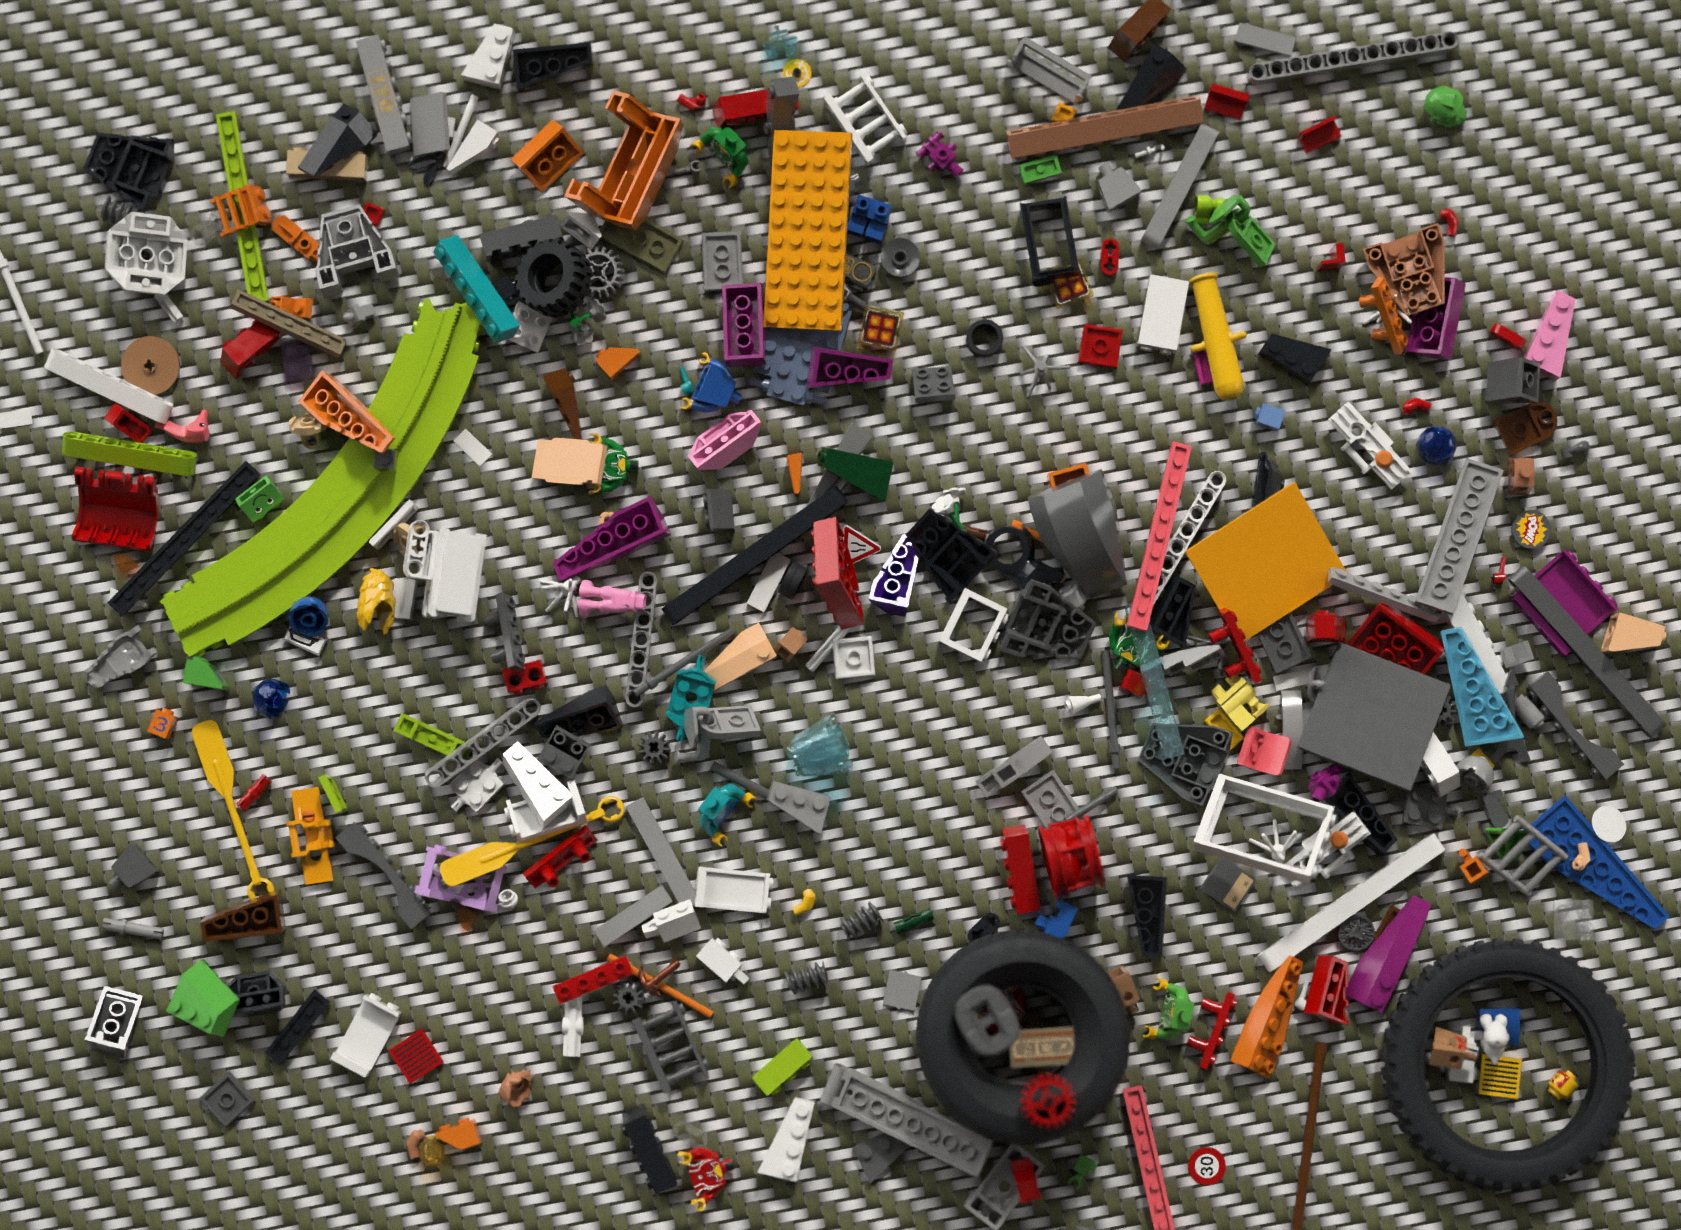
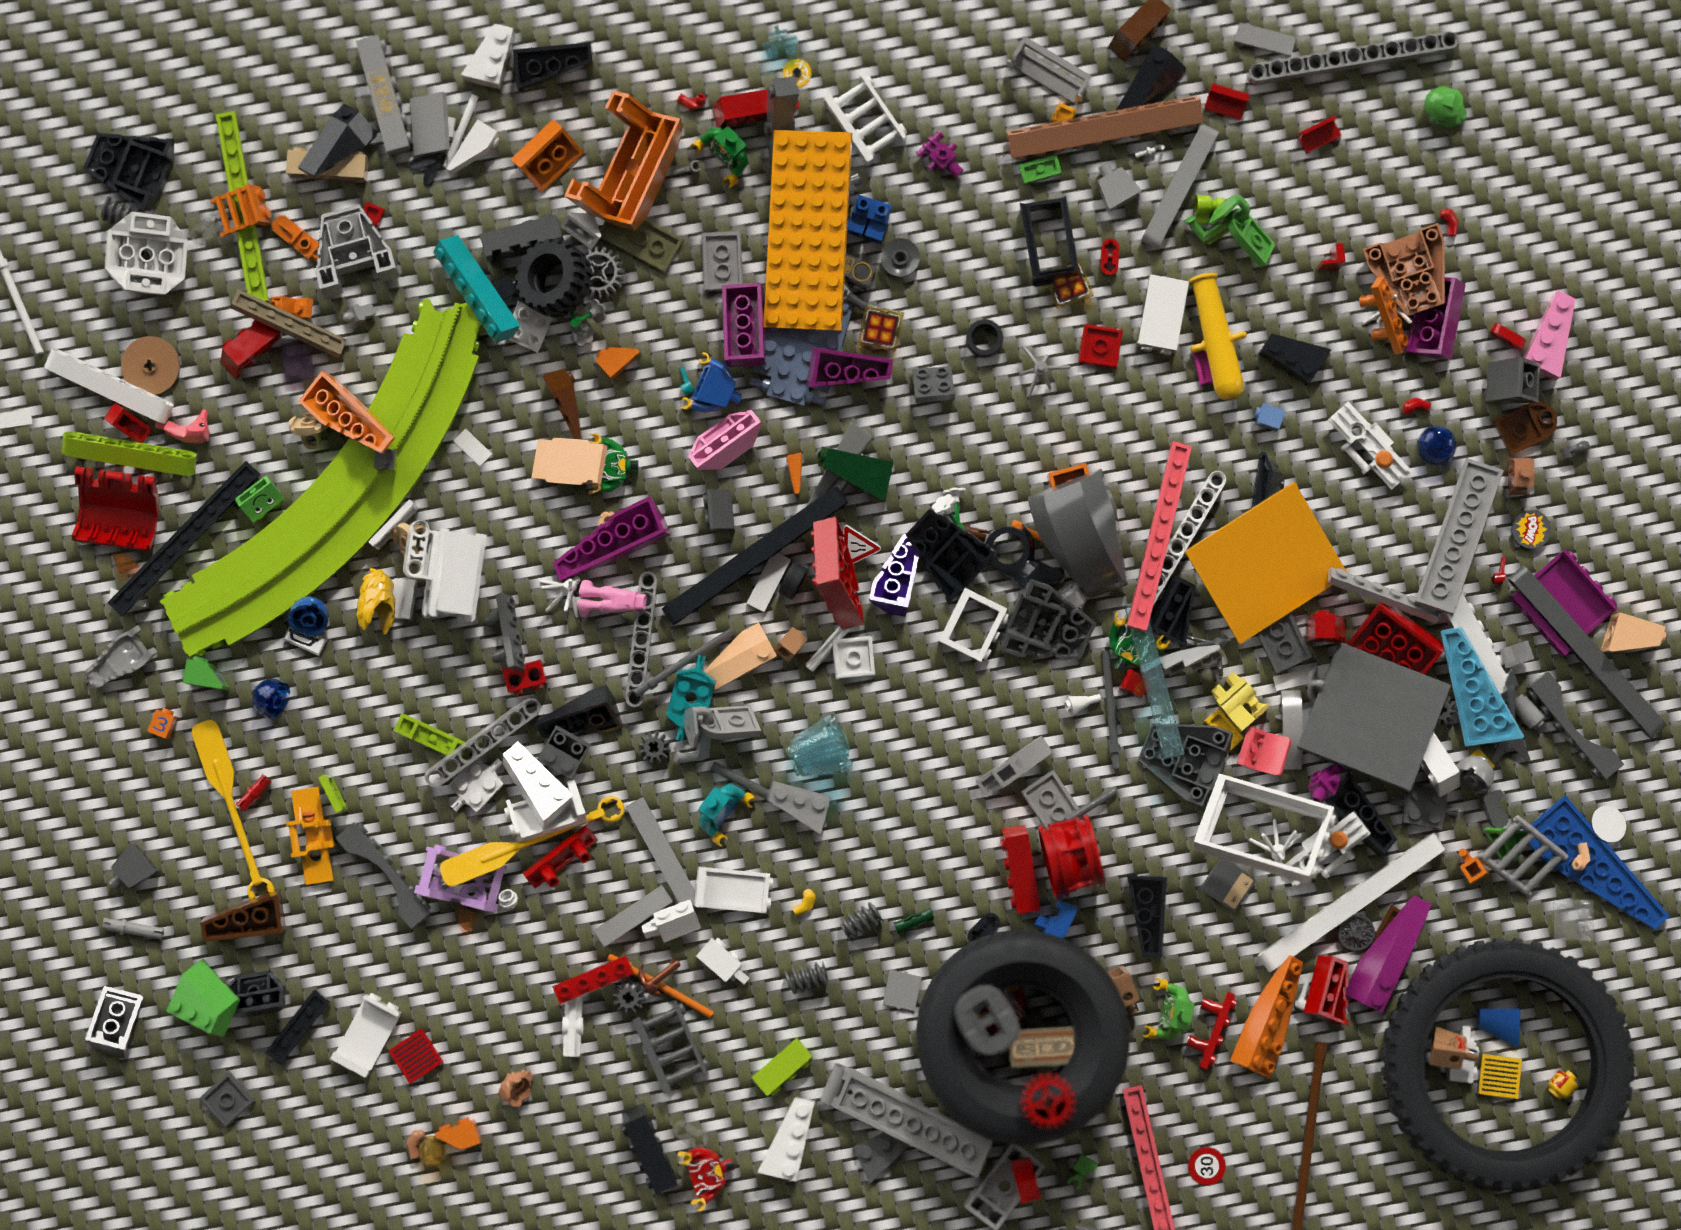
white piece [154,294,184,323] -> none
red plate [1208,608,1262,684] -> none
white animal [1480,1014,1509,1065] -> none

